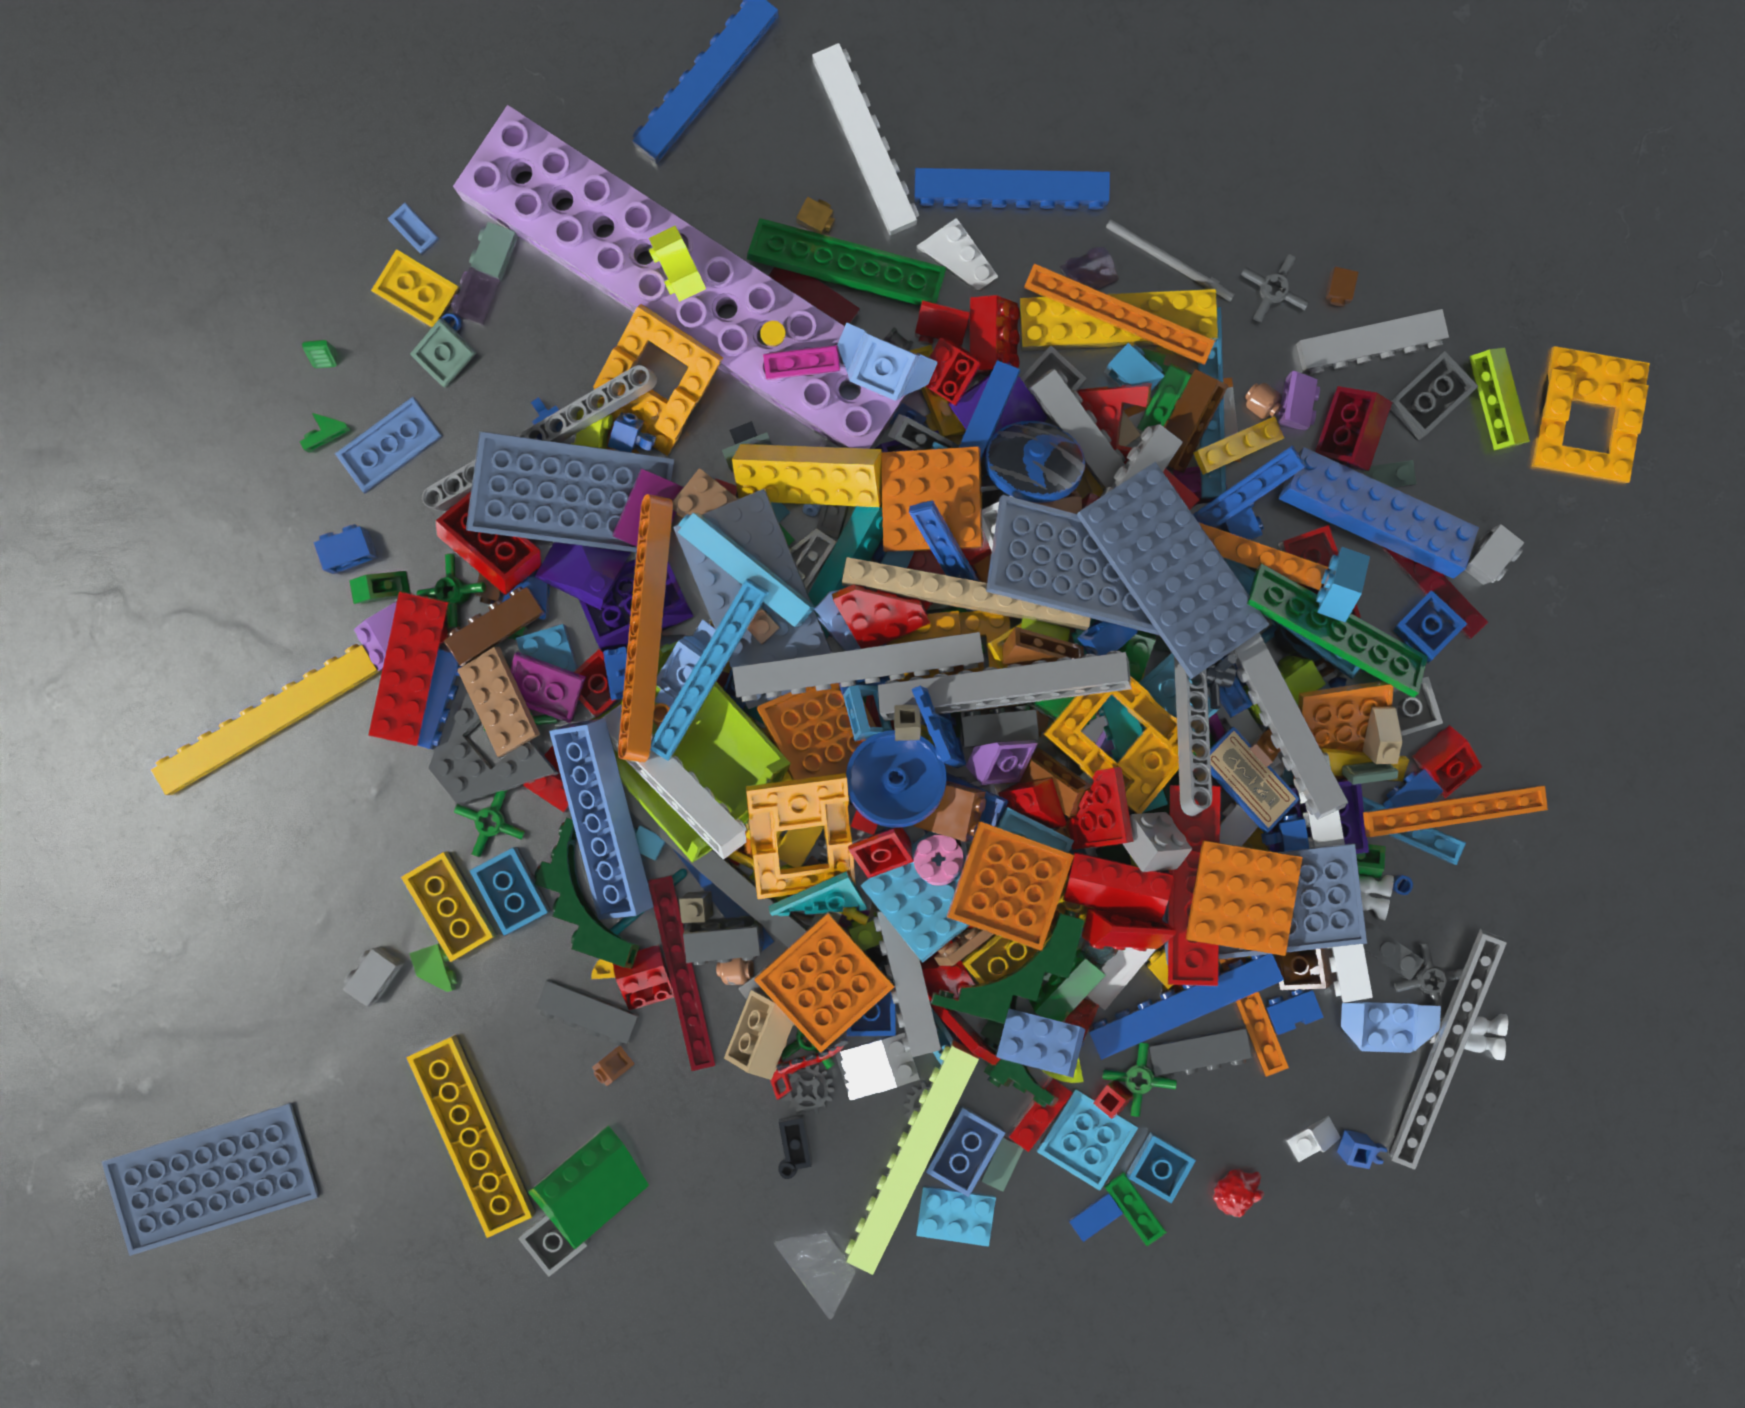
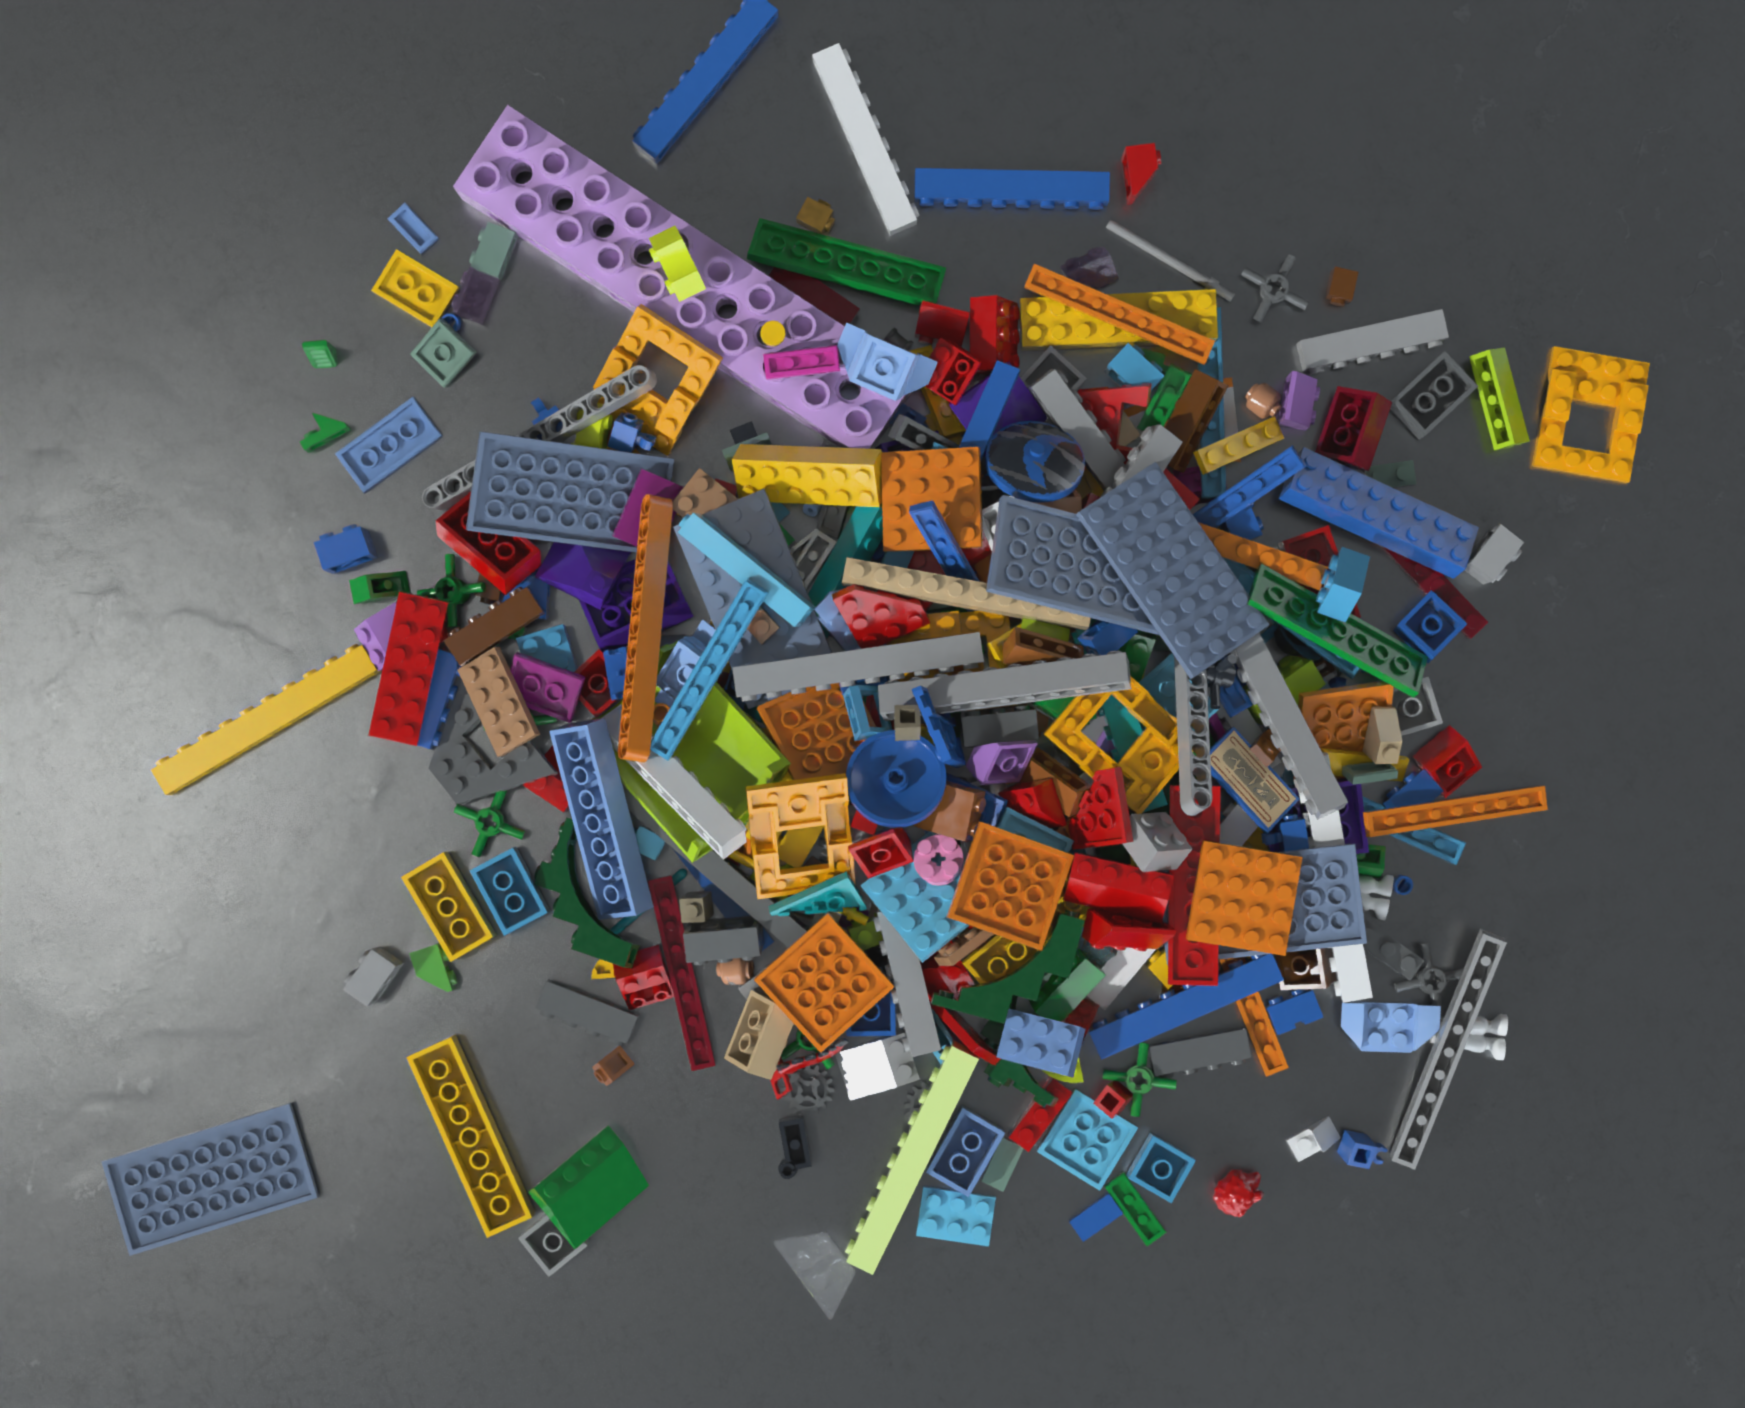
white wing [917,218,998,292] -> none
none -> red slope [1121,143,1161,205]

